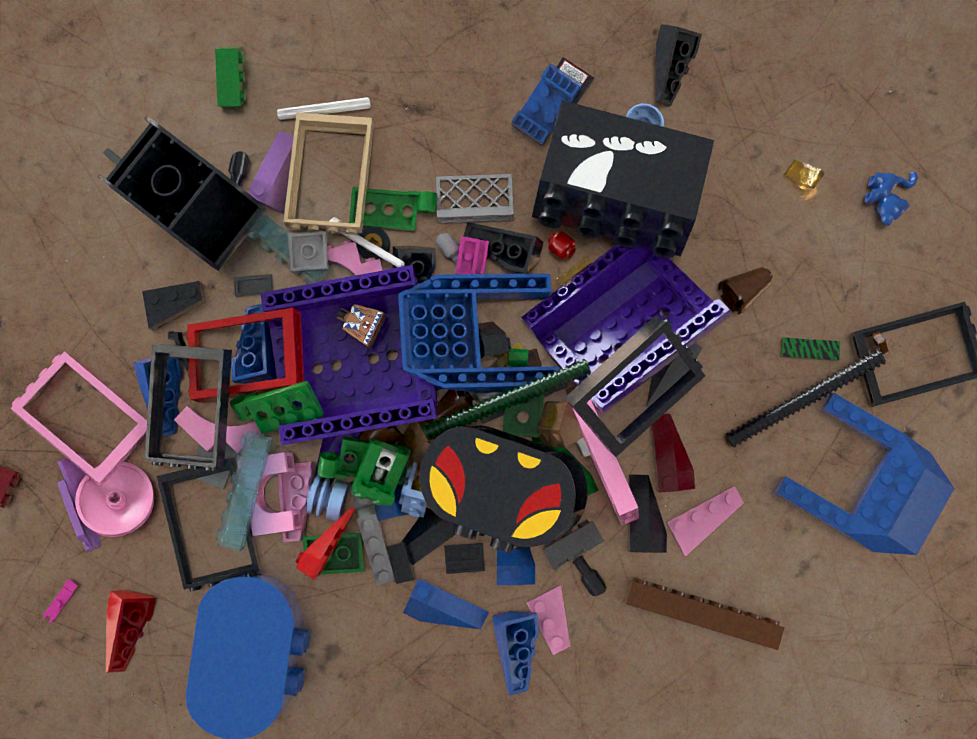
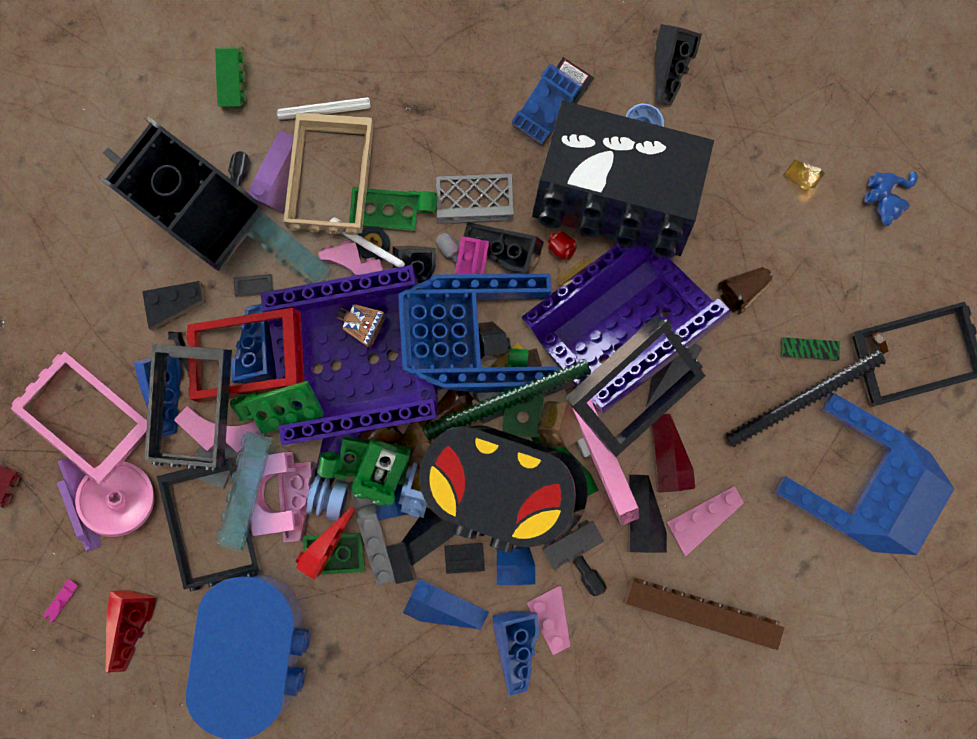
light grey tile [288,231,329,272] -> none

